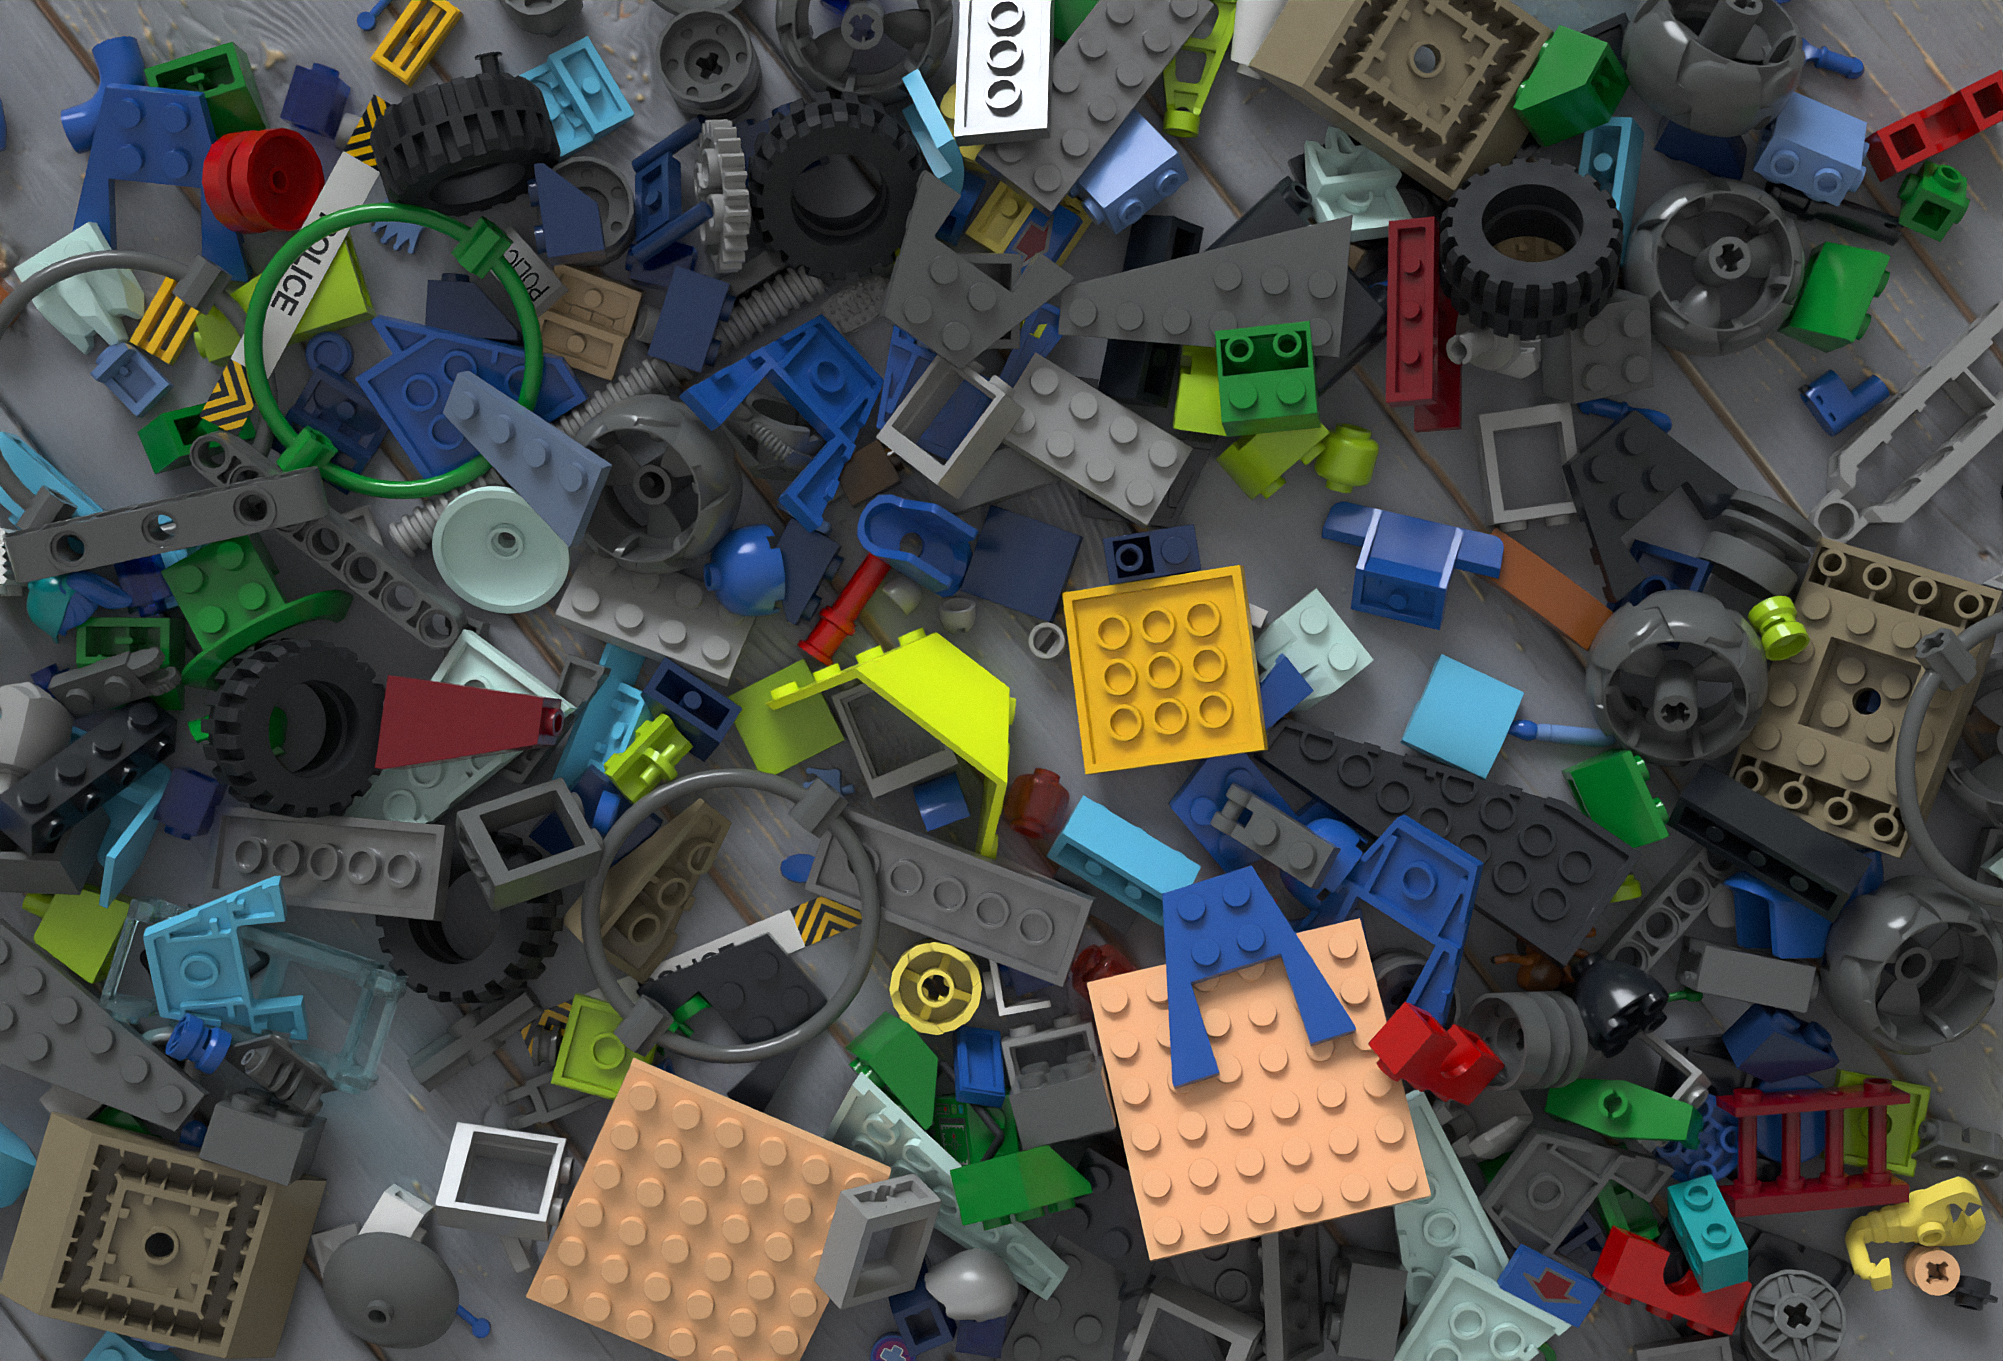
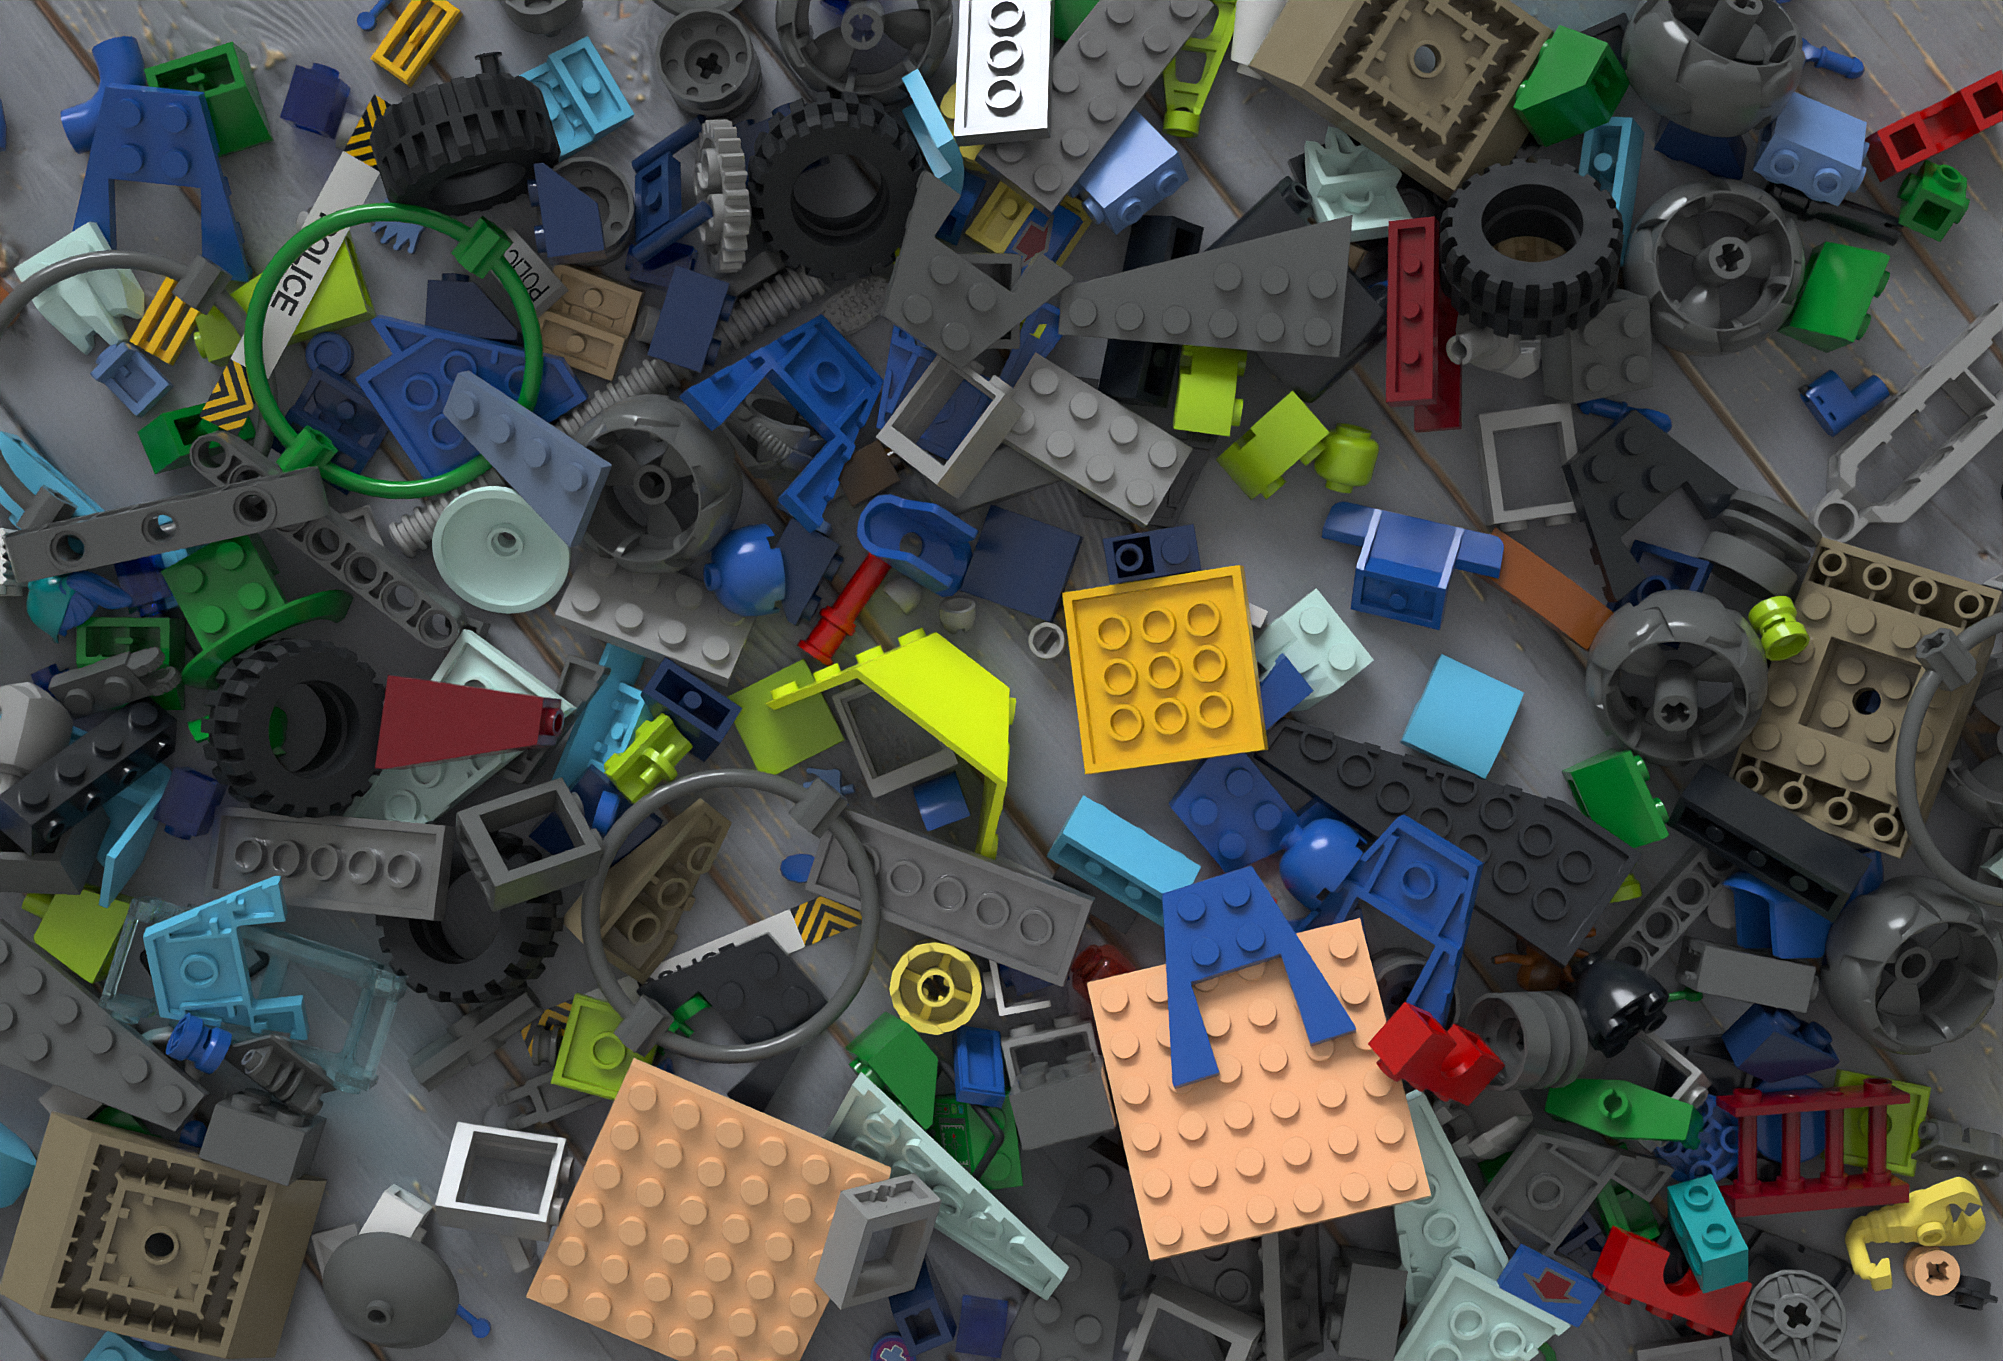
red wheel [202,127,325,234] -> none
light grey hair [924,1248,1018,1322] -> none
green slope [949,1145,1093,1231] -> none
clear red head [1004,768,1070,839] -> none
dark grey plate [1210,783,1341,889] -> none
green slope [1215,321,1321,437] -> none
medium blue piece [1507,720,1616,747] -> none

